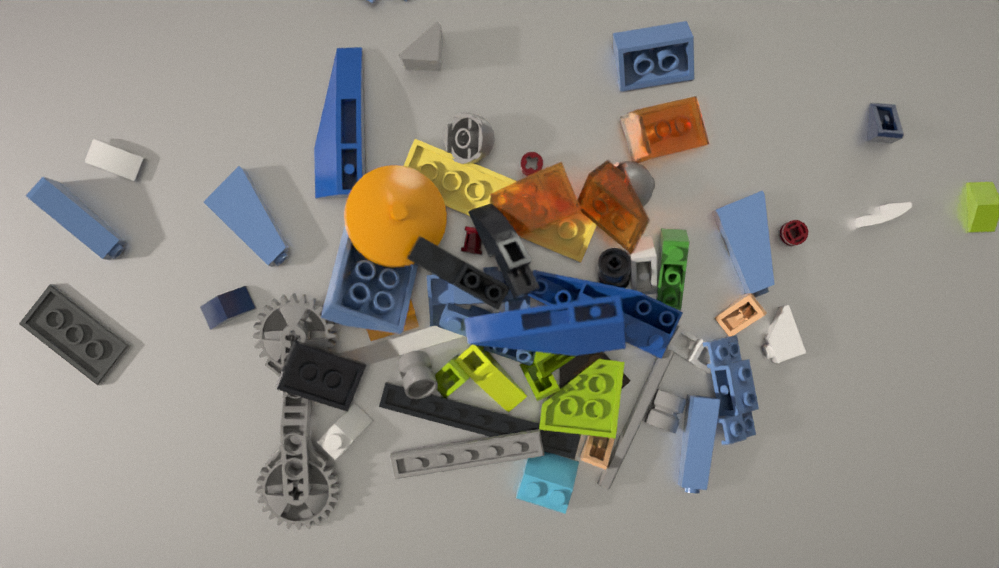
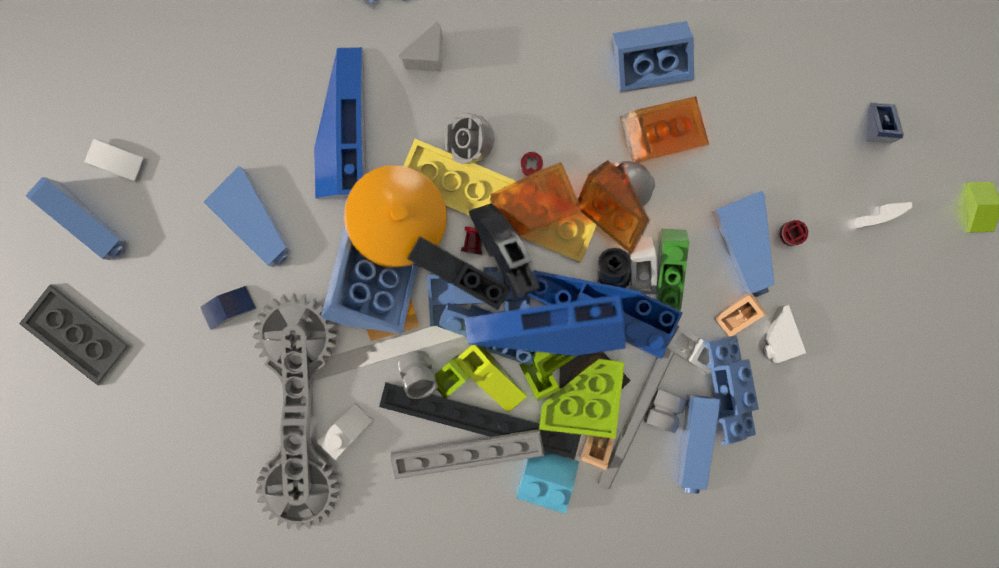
black tile [275,340,366,412] -> none

